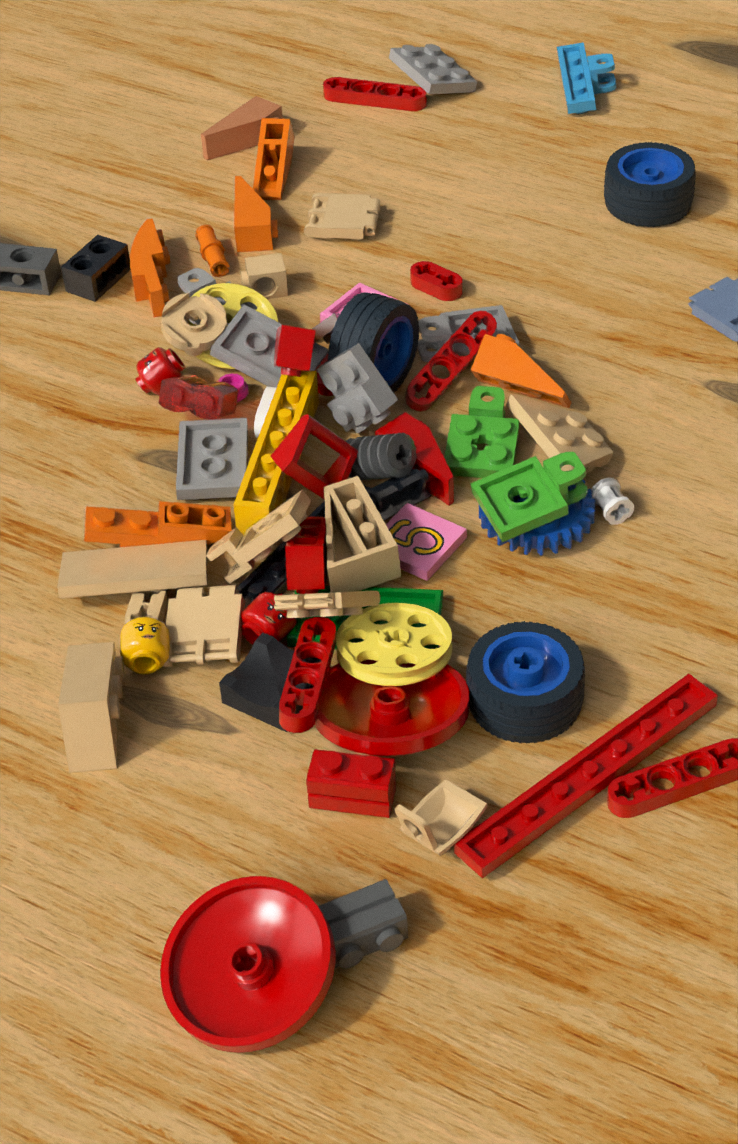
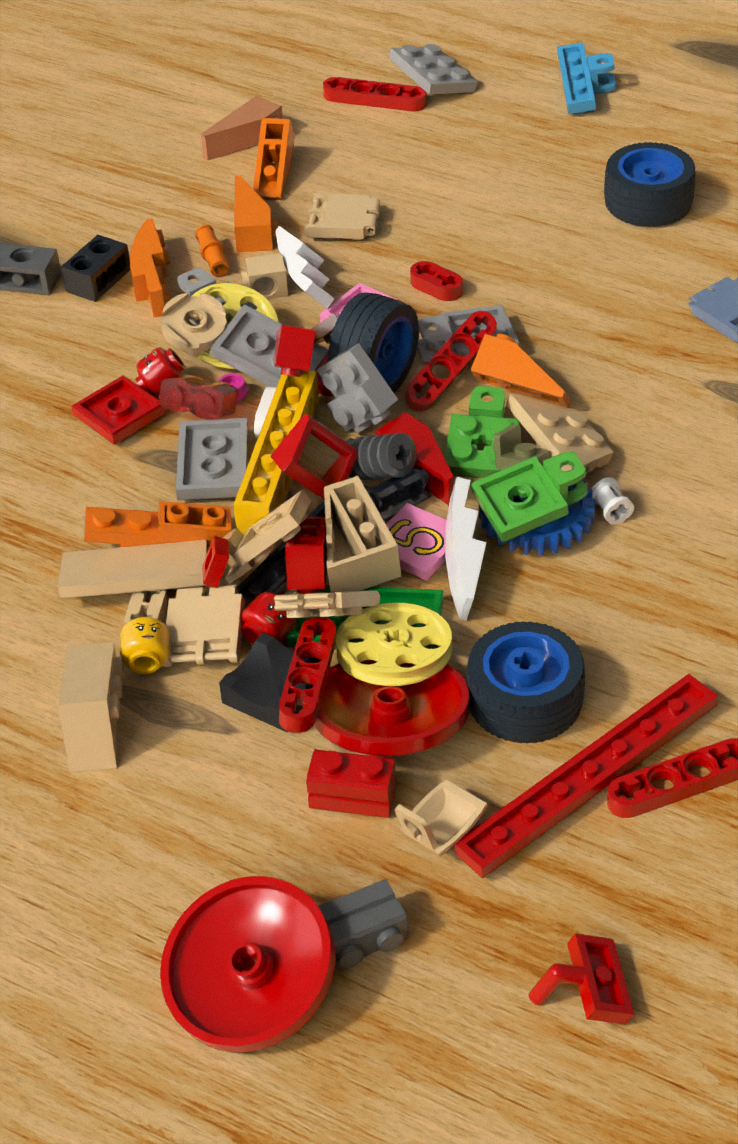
none -> red plate [71,375,166,445]
none -> red tile [202,535,230,588]
none -> white slope [276,226,334,308]
none -> white slope [445,477,487,621]
none -> olive bracket [493,424,550,469]
none -> red plate [529,933,635,1025]

